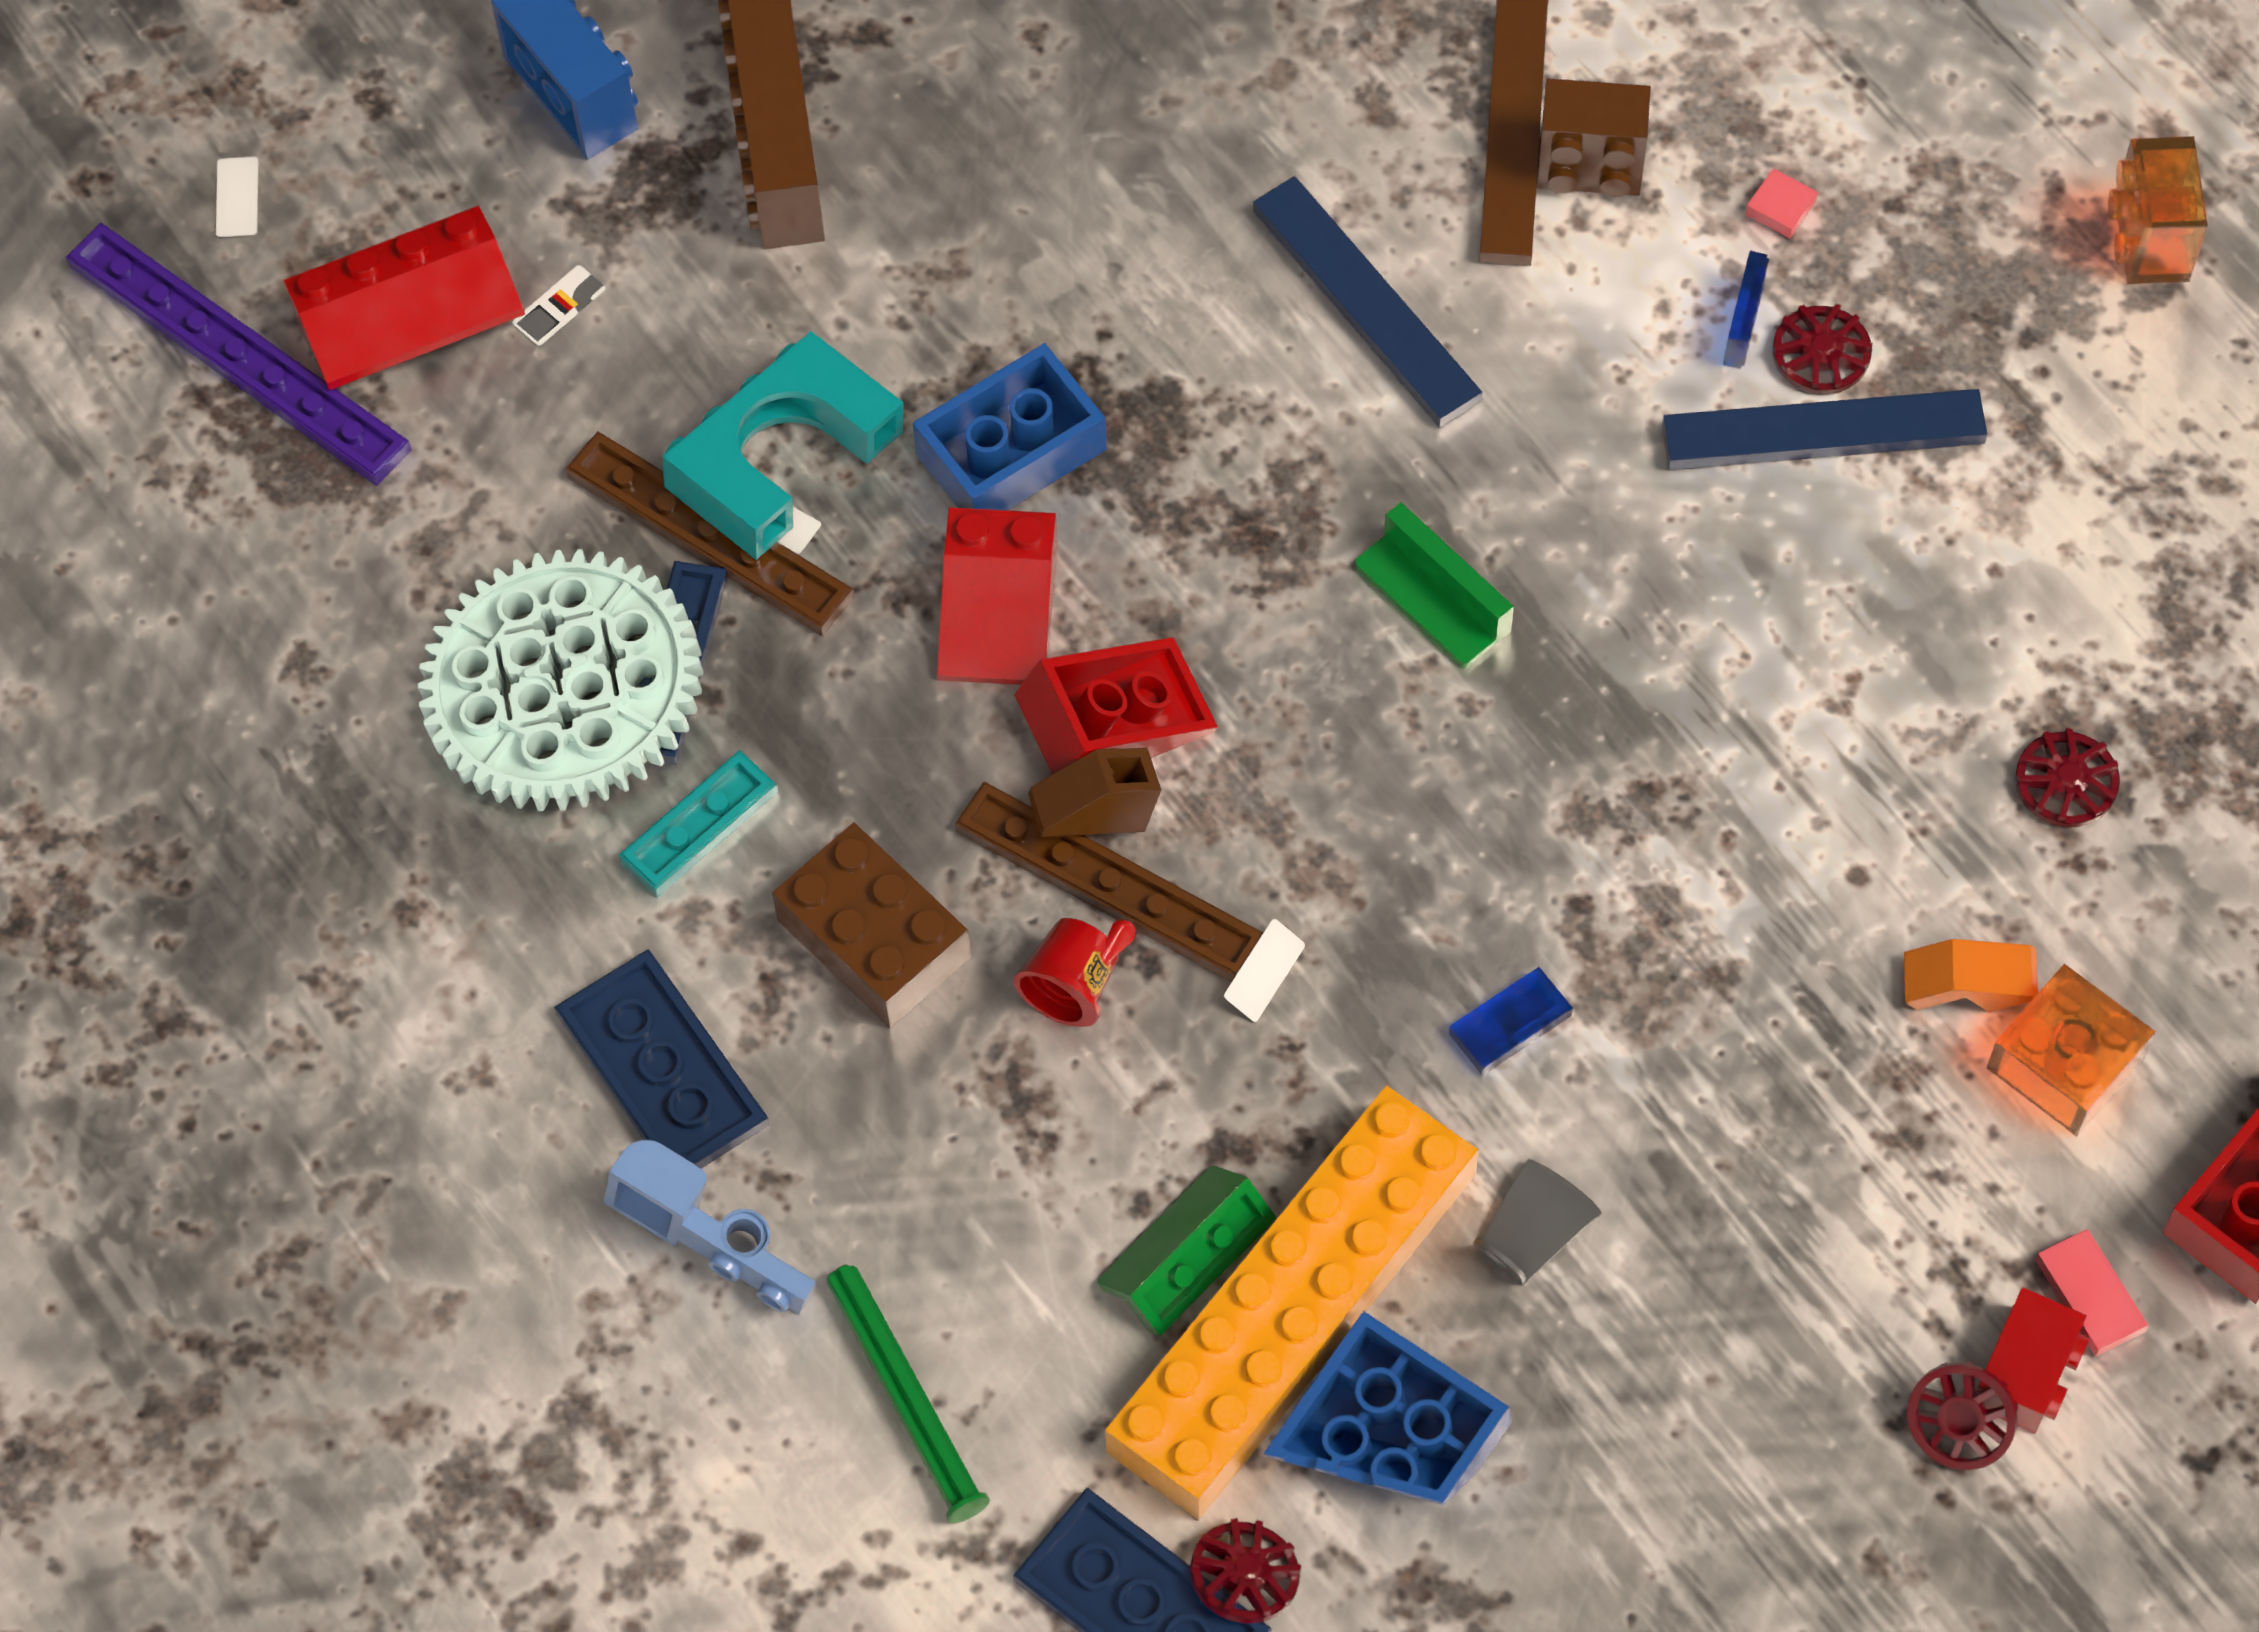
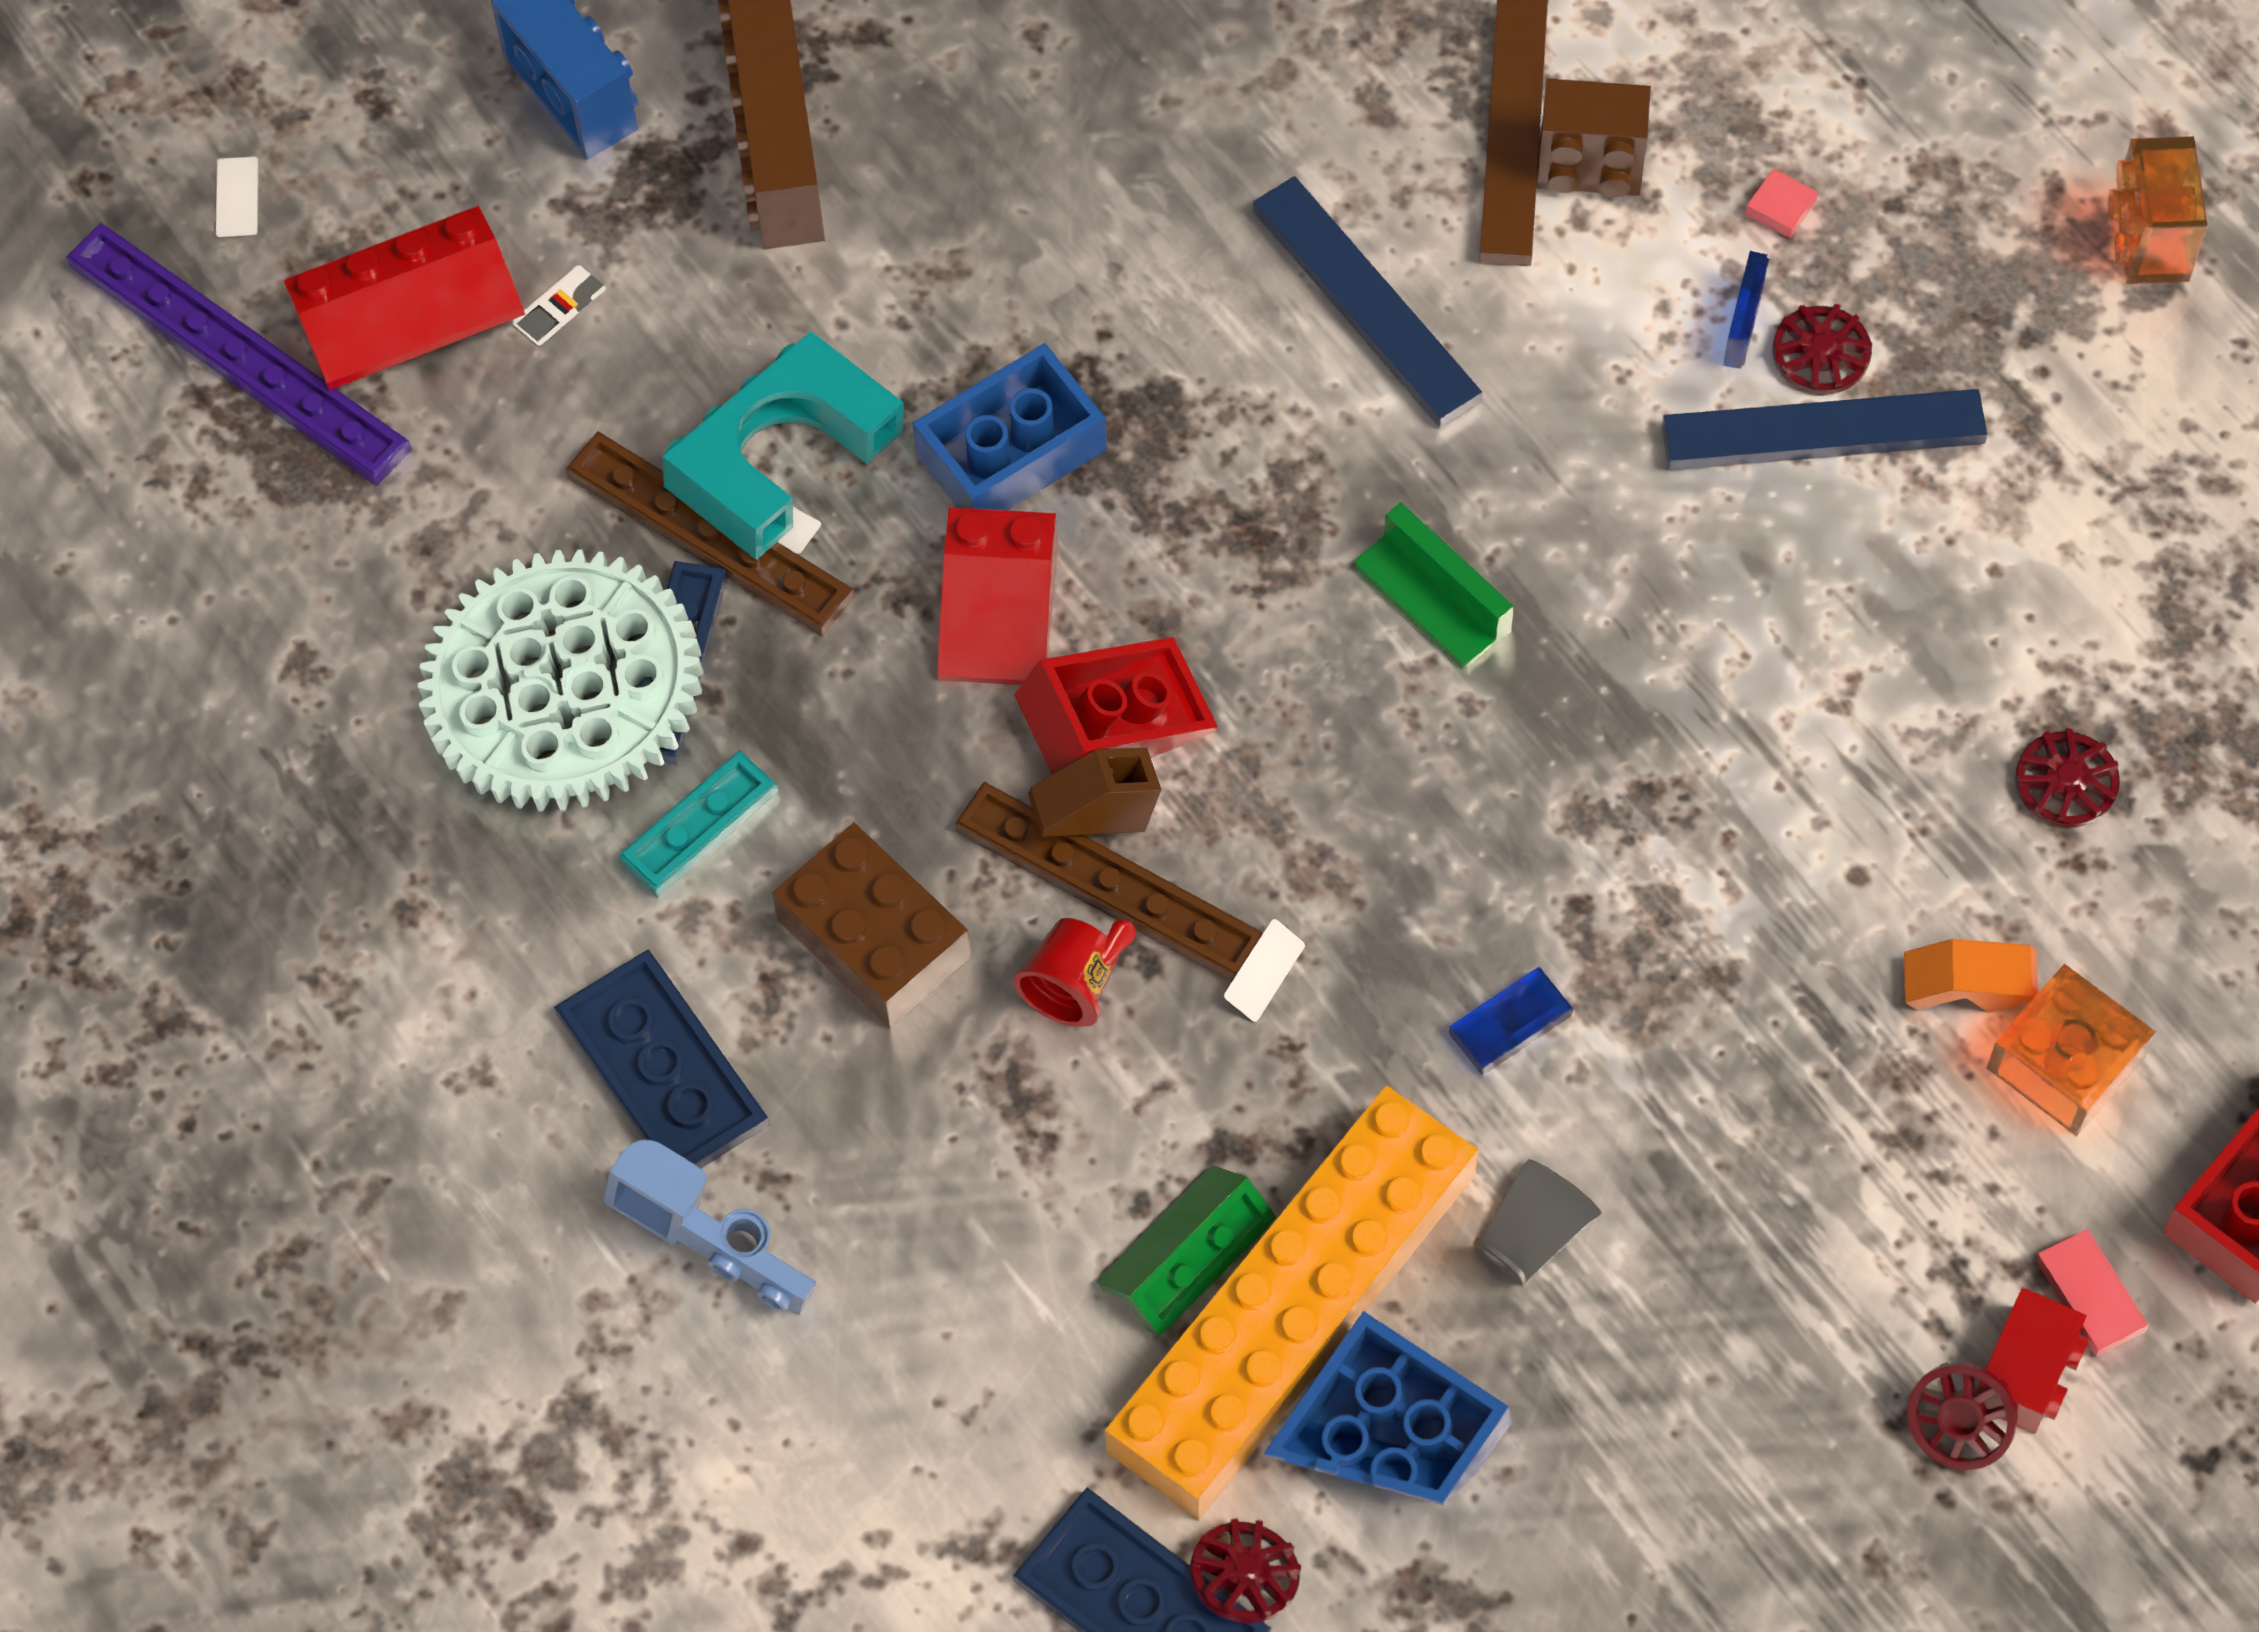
green axle [827,1264,990,1524] -> none

